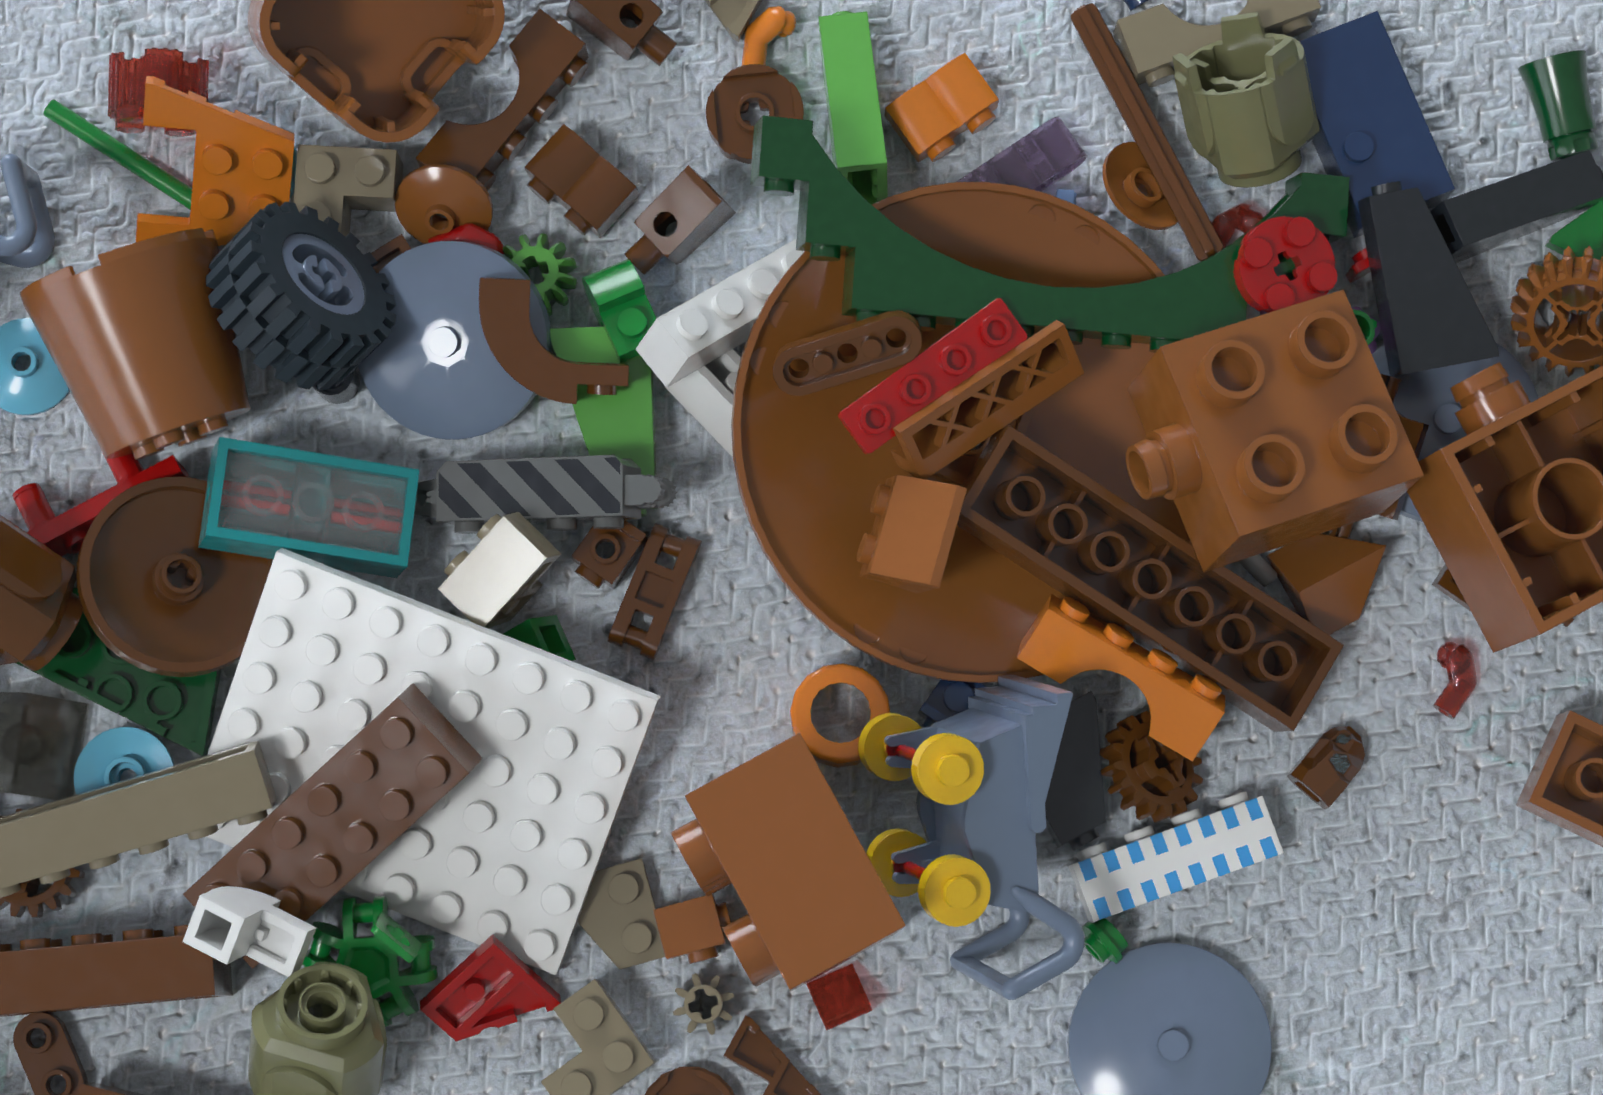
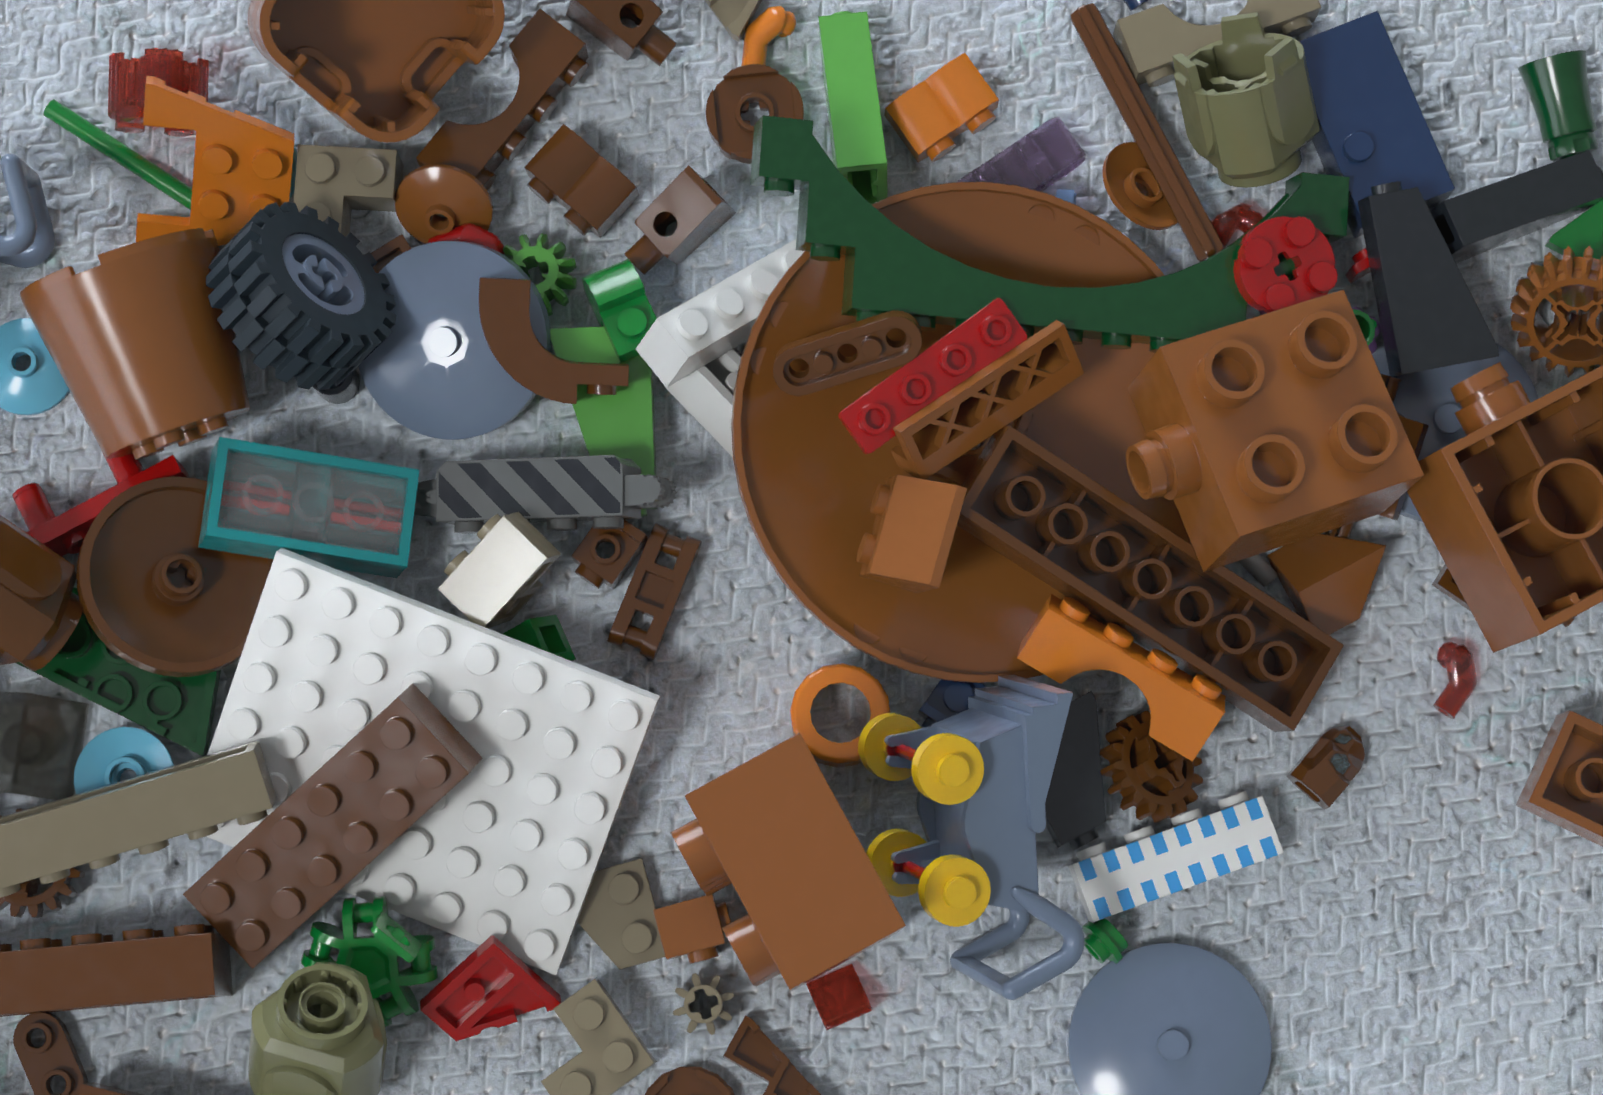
white brick [182,886,316,977] -> none

